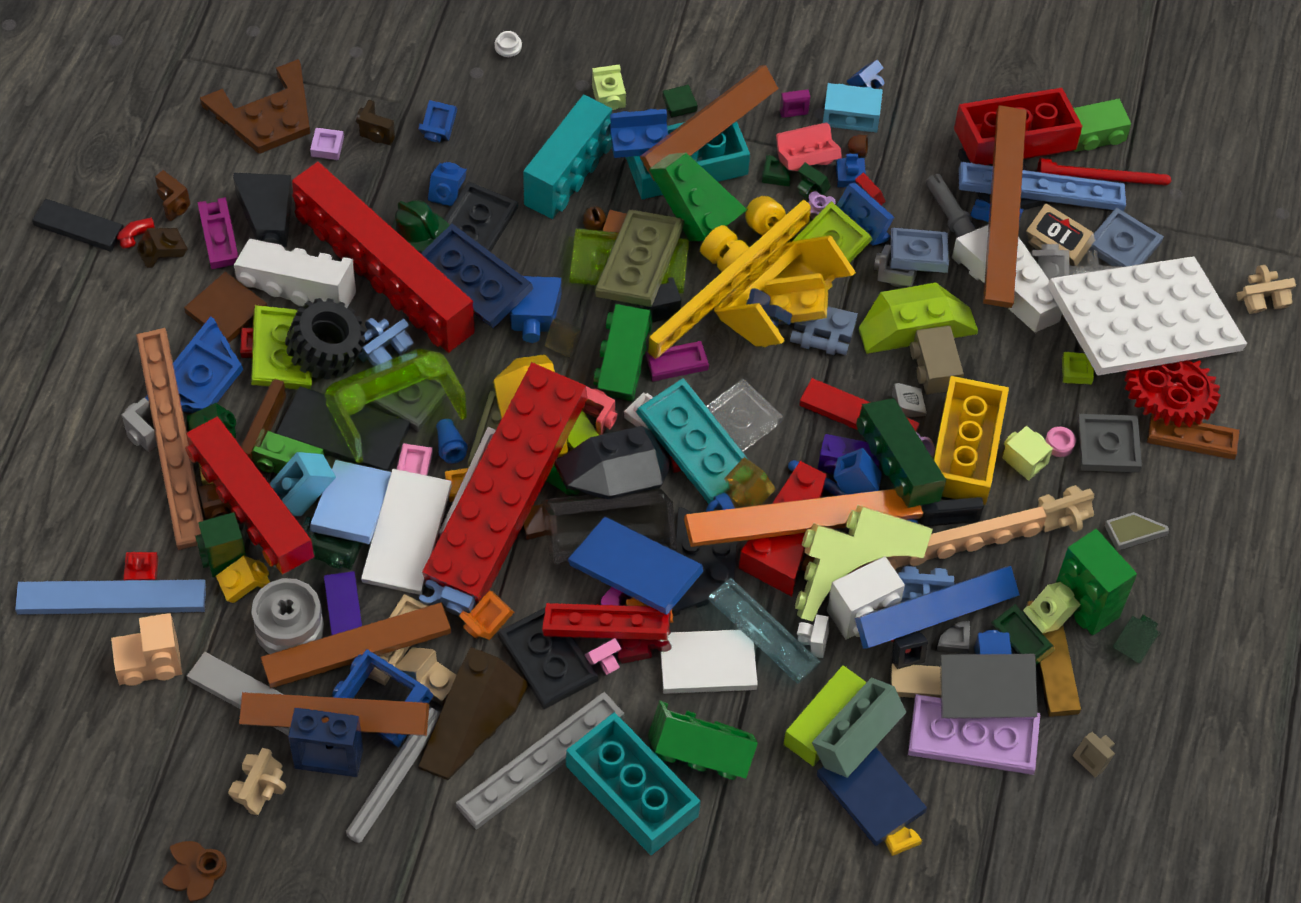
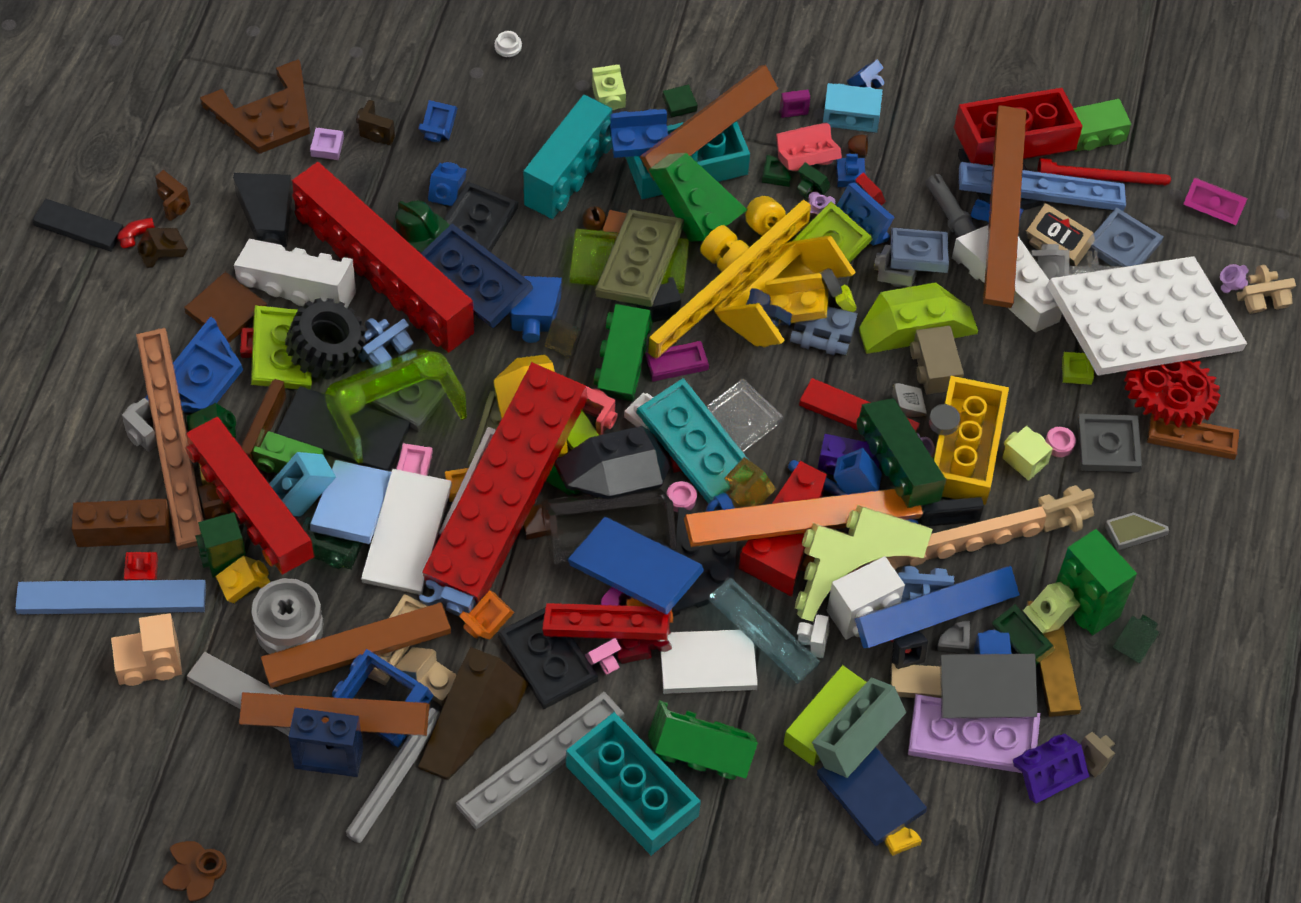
magenta plate [197,197,239,269] -> none
tan hips [228,748,286,815] -> none
dark purple tile [324,571,362,635] -> none
blue cone [436,419,468,463] -> none
none -> reddish brown brick [72,499,170,547]
none -> bright pink tile [666,481,697,512]
none -> dark grey tile [820,268,843,298]
none -> neon yellow tile [835,284,857,312]
none -> dark grey tile [929,404,960,435]
none -> dark purple bracket [1012,734,1089,804]
none -> dark pink plate [1183,178,1248,225]
none -> lavender plate [1220,264,1249,293]

